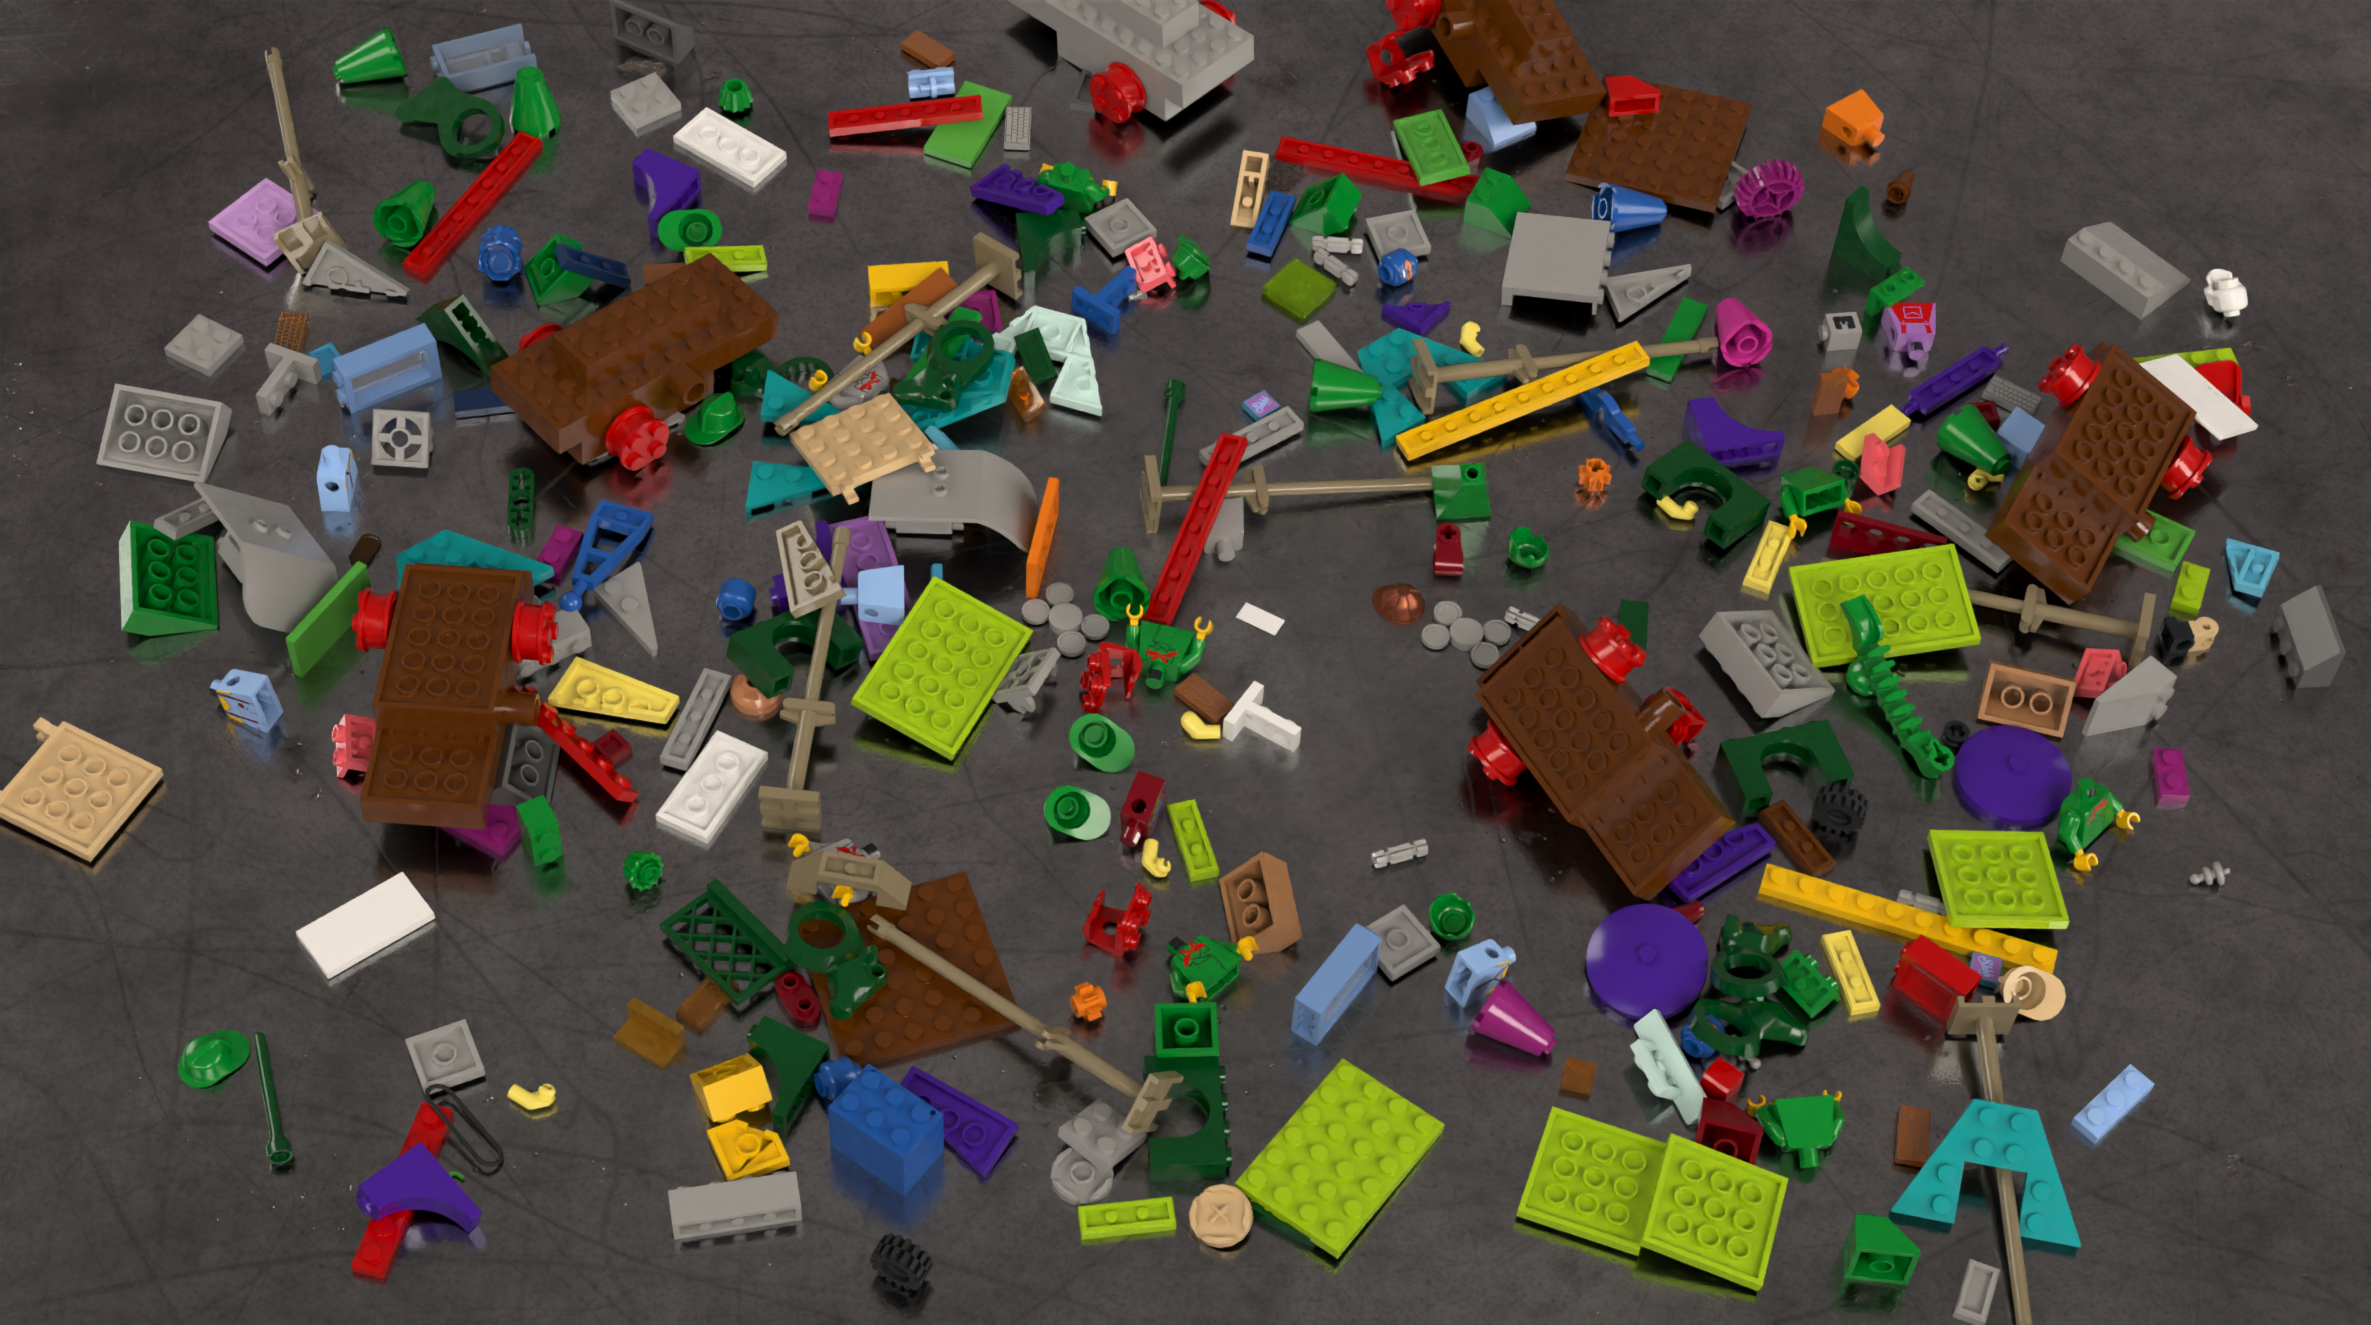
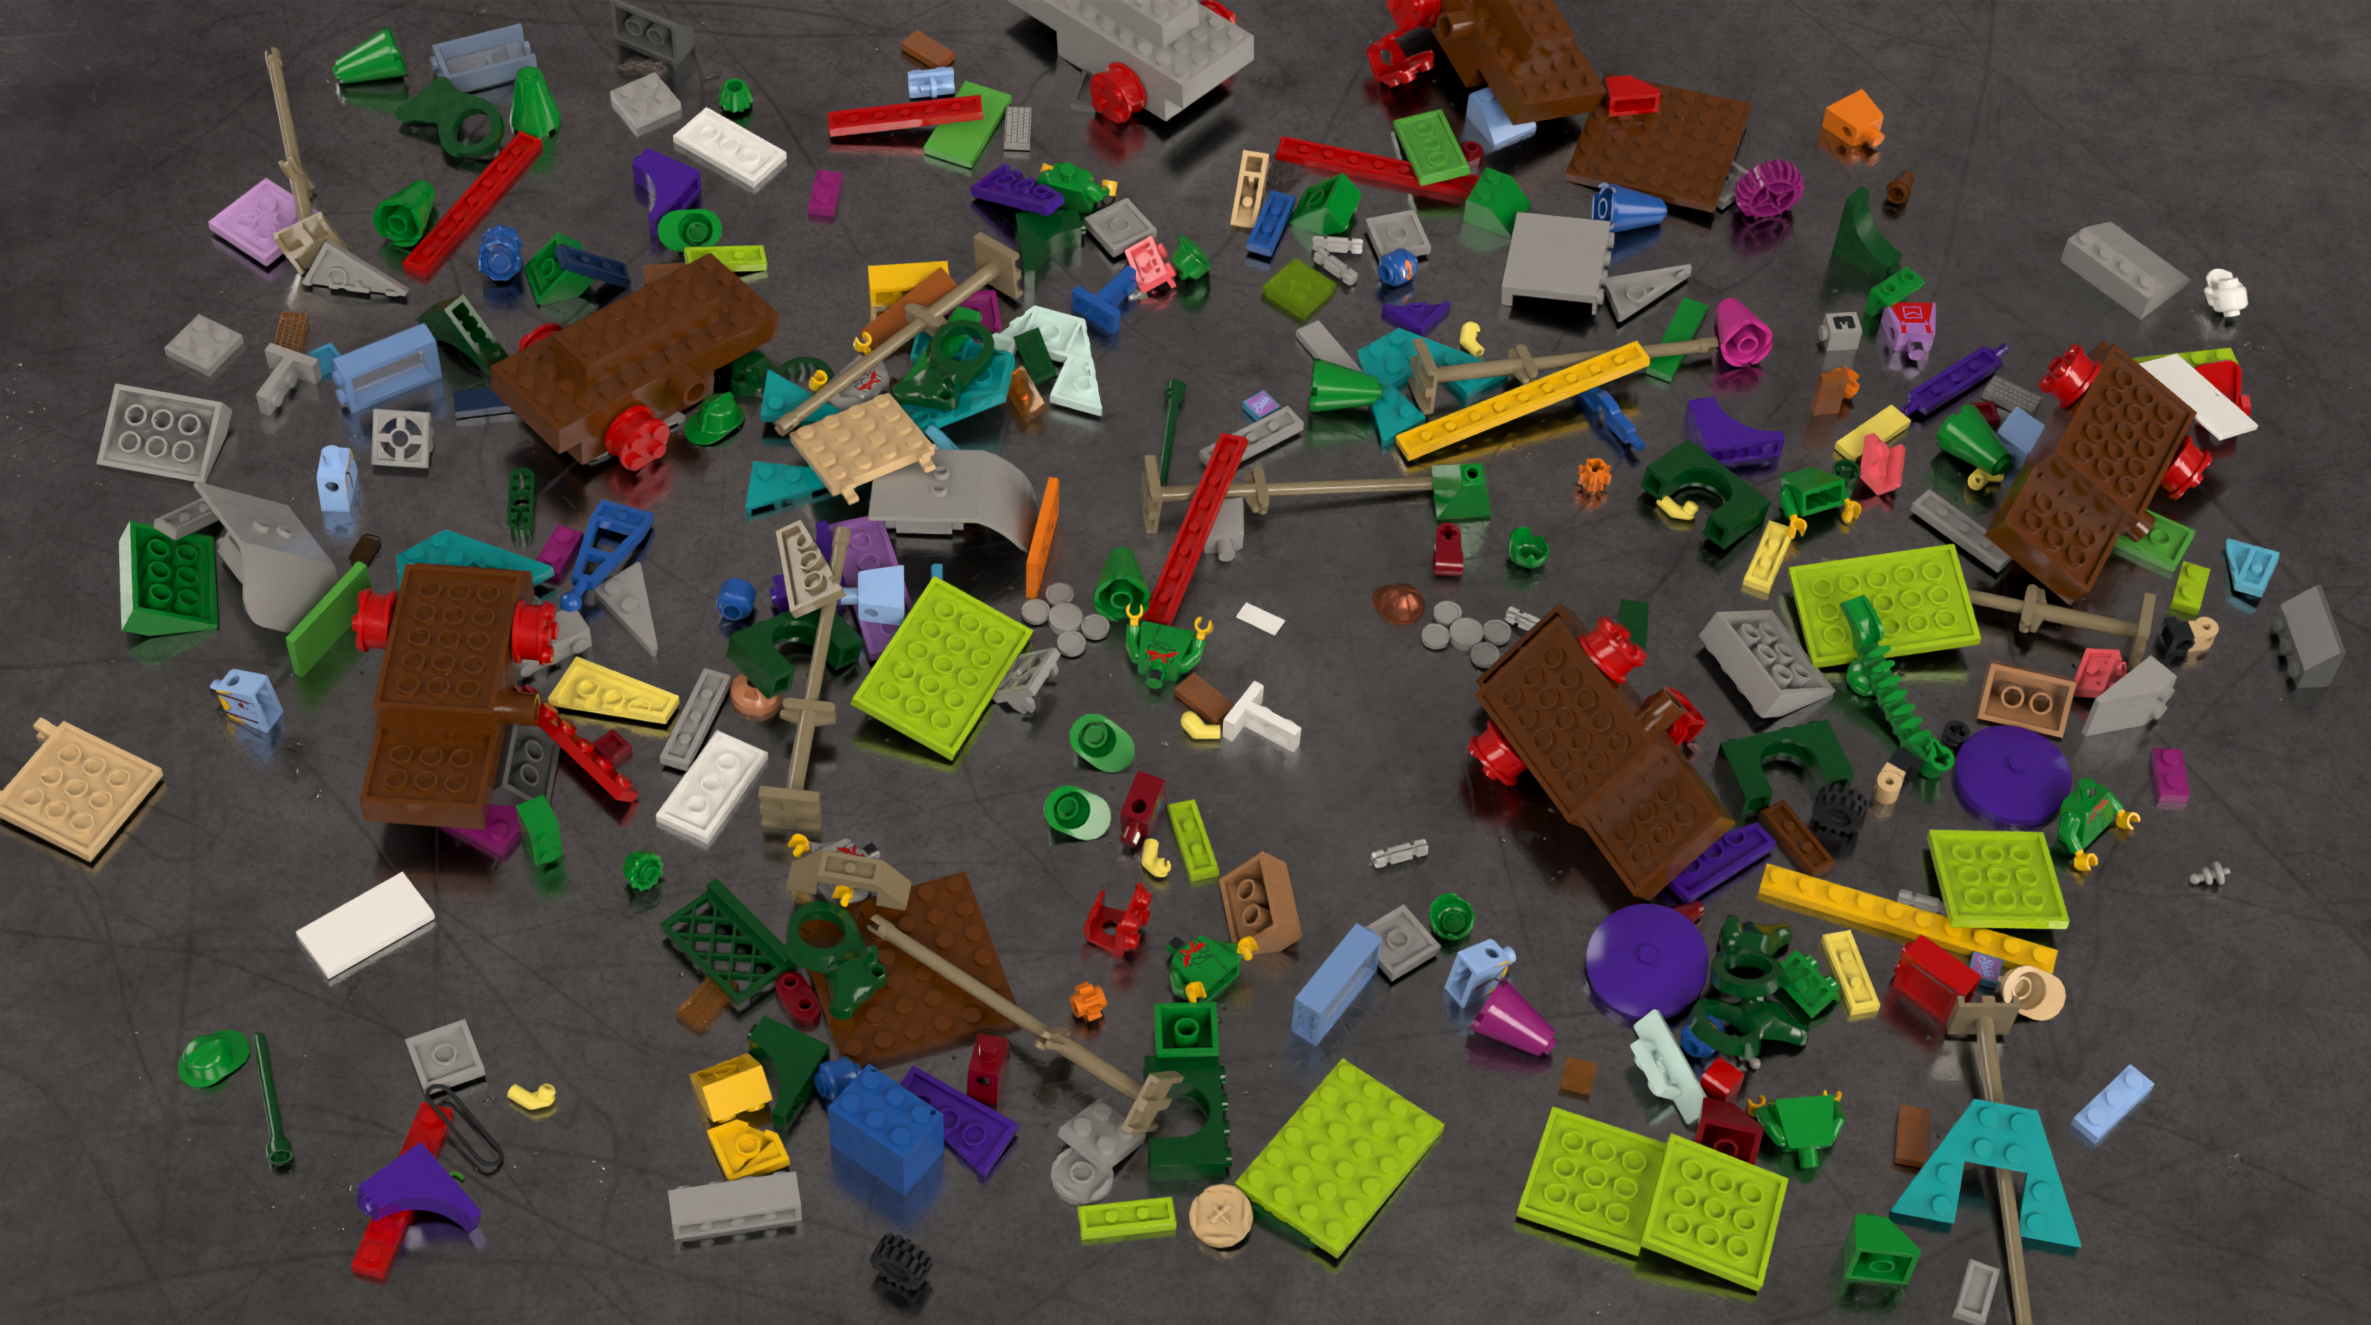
coral bracket [332,714,377,778] -> none
pearl gold panel [613,997,686,1069] -> none
red piece [1079,642,1142,714] -> none
dark red fence [1828,510,1948,558] -> none
none -> dark red torso [967,1033,1010,1108]
none -> leg [1873,747,1924,804]

